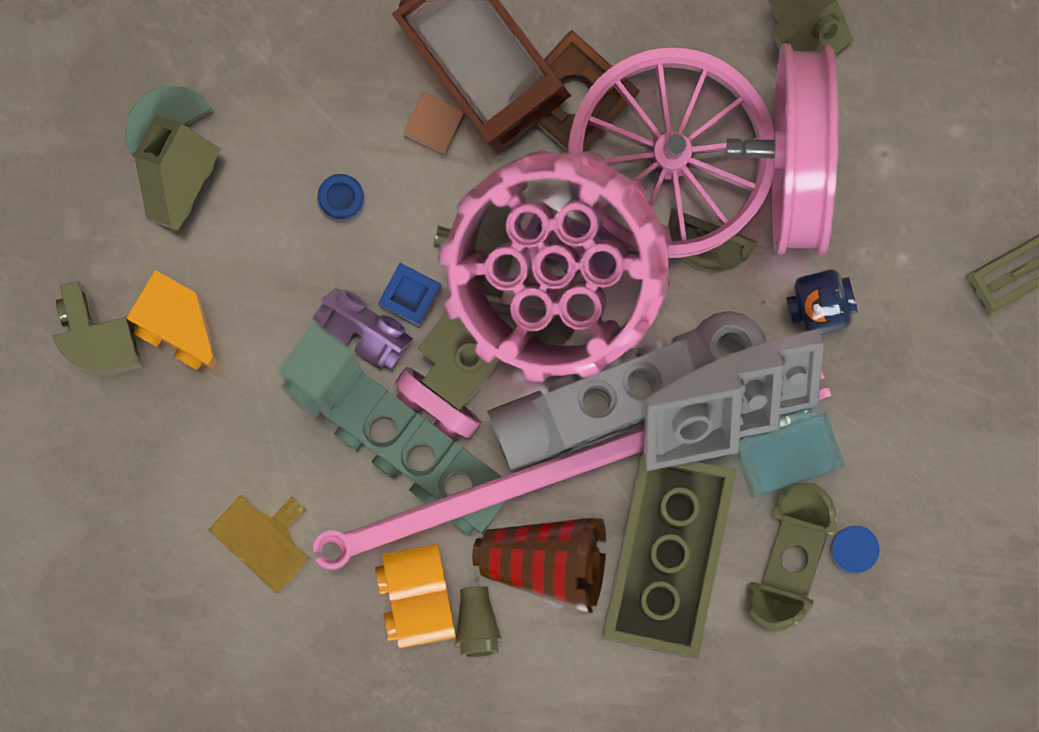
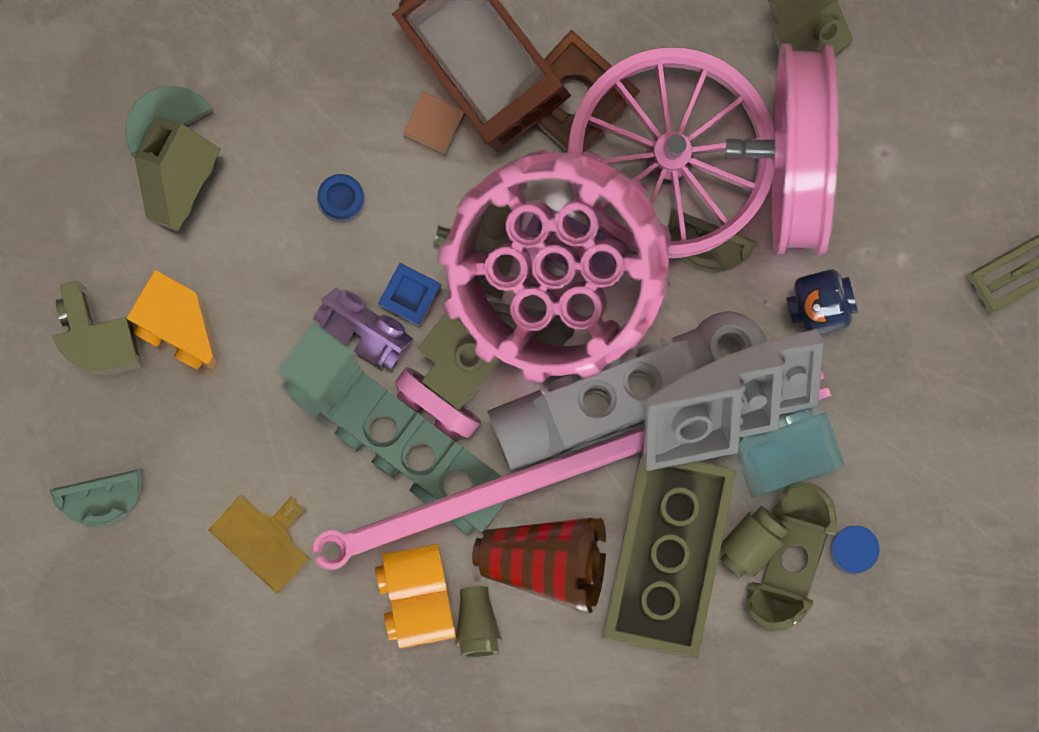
none -> sand green tile [49,469,143,526]
none -> olive brick [720,506,789,577]

